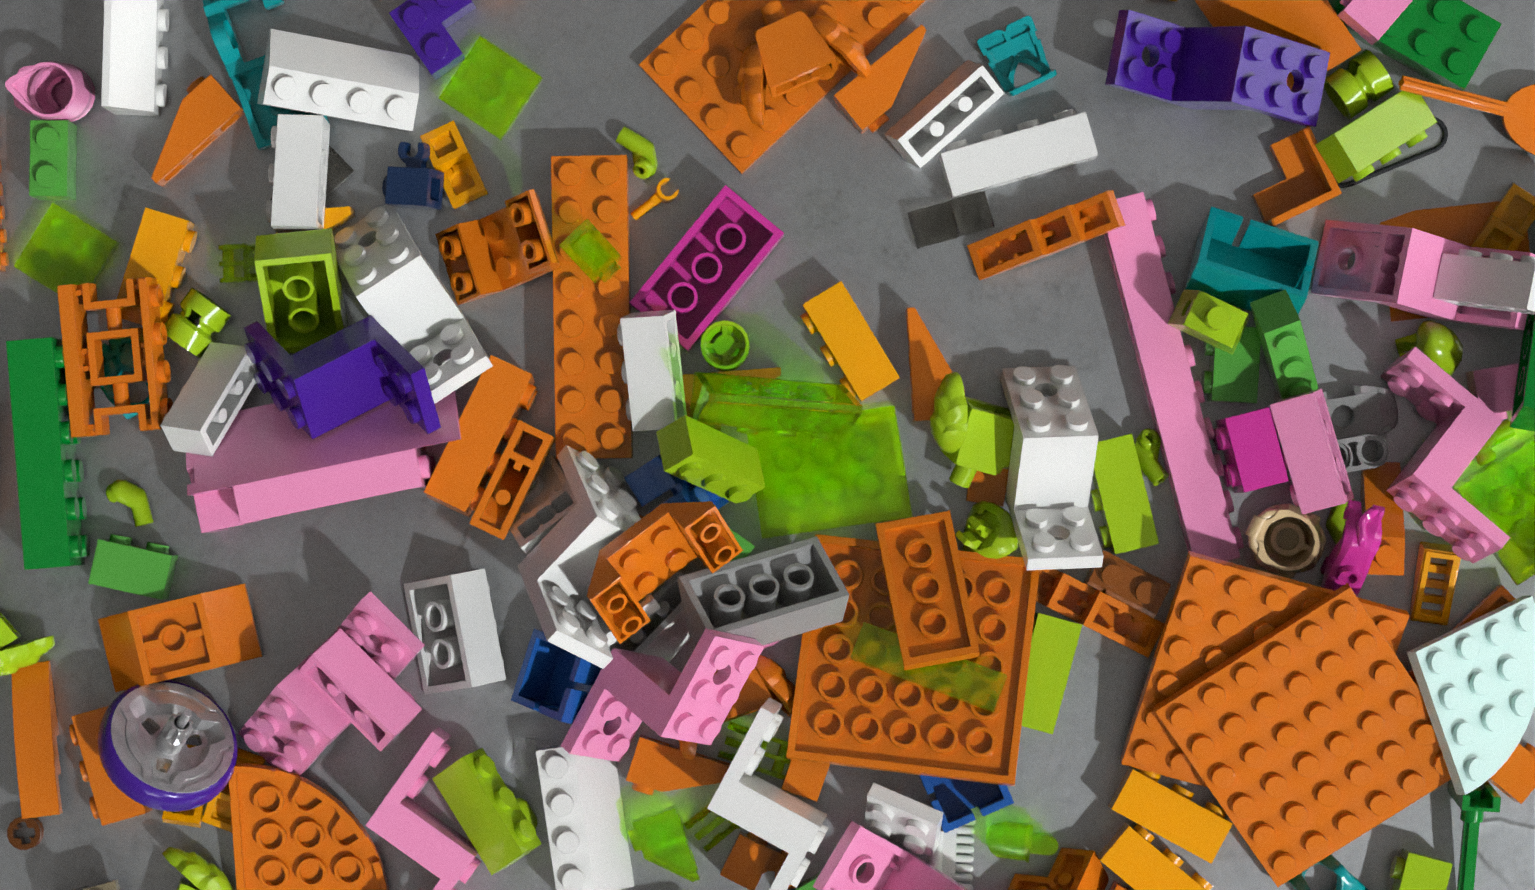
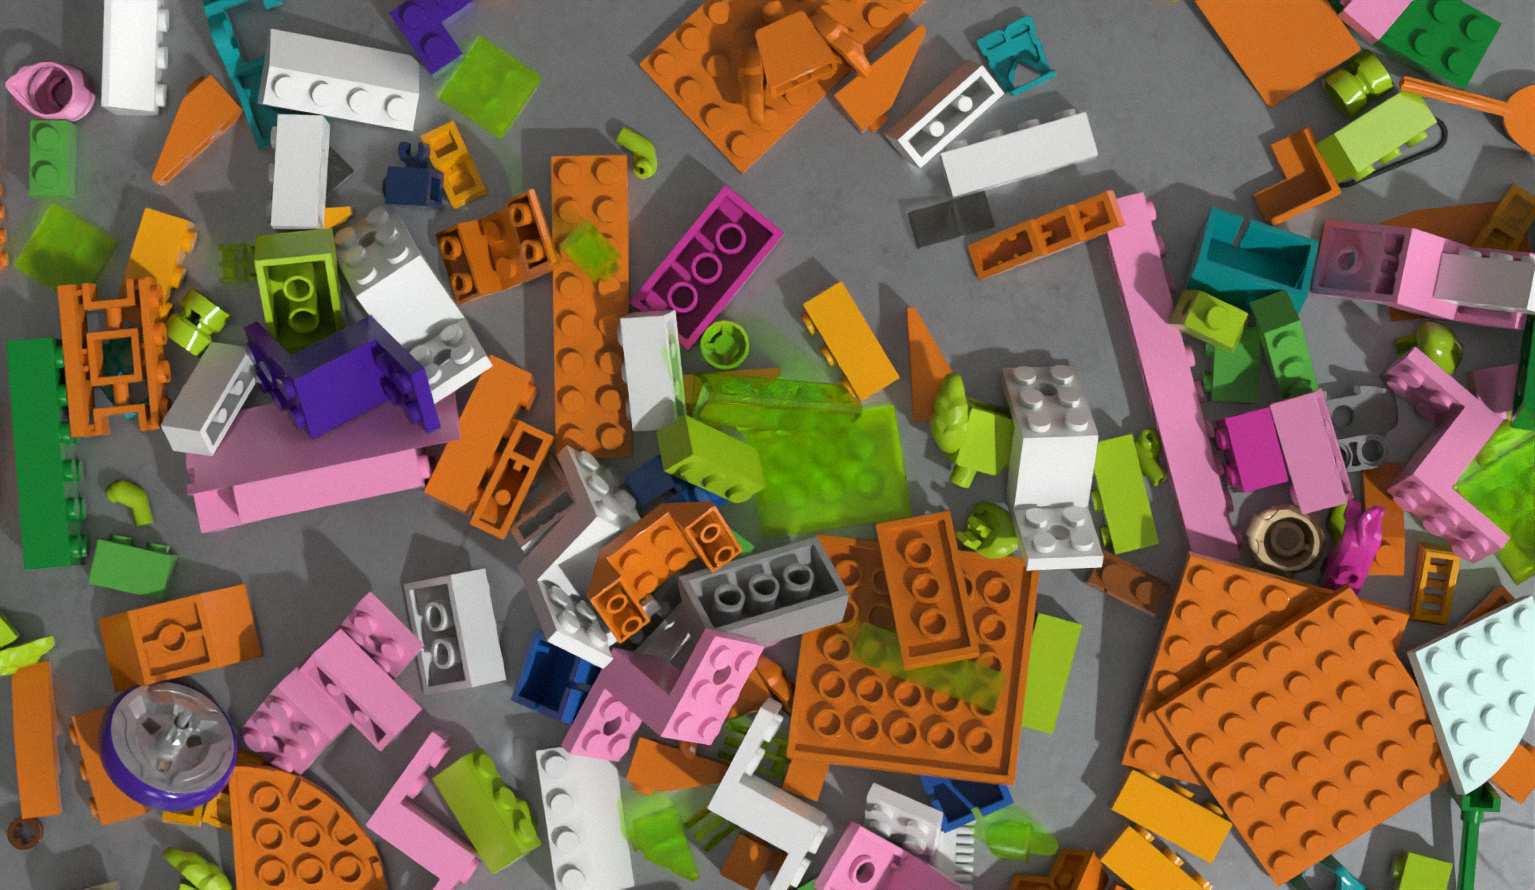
light orange hand [630,178,679,220] -> none
orange tile [965,469,1009,507] -> none
orange slope [1036,569,1164,658] -> none
dark purple bracket [1105,9,1330,127] -> none

